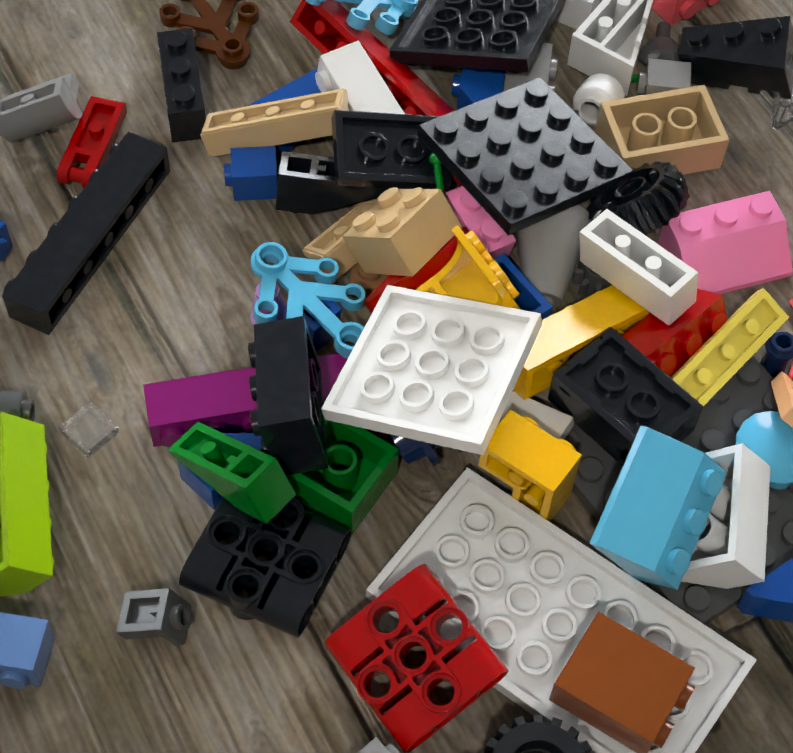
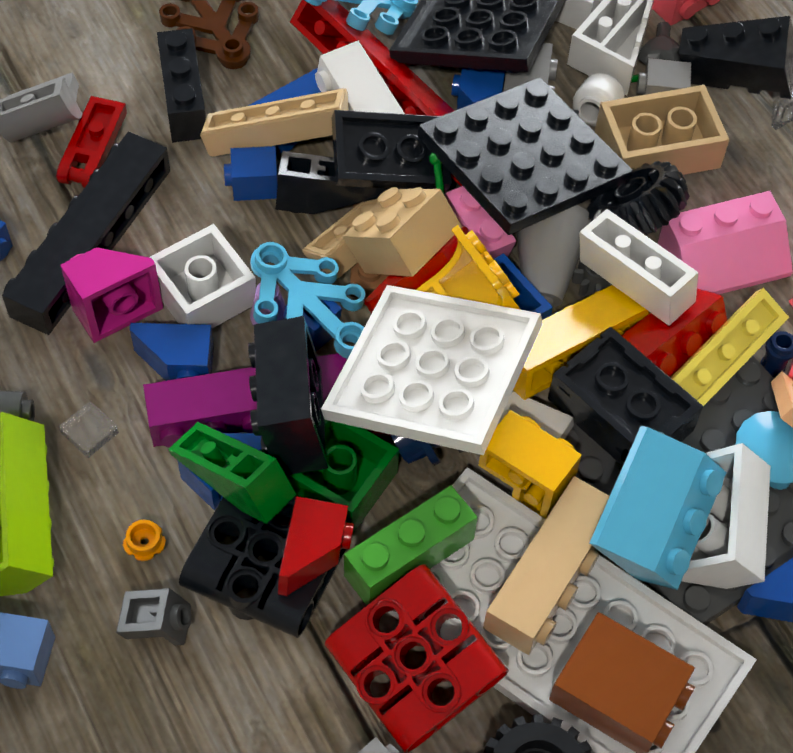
none -> dark pink slope [60,247,164,343]
none -> light orange plate [123,520,166,561]
none -> blue slope [130,323,214,381]
none -> white brick [149,224,256,328]
none -> red slope [278,496,354,596]
none -> bright green brick [344,485,478,605]
none -> tan brick [483,476,610,655]

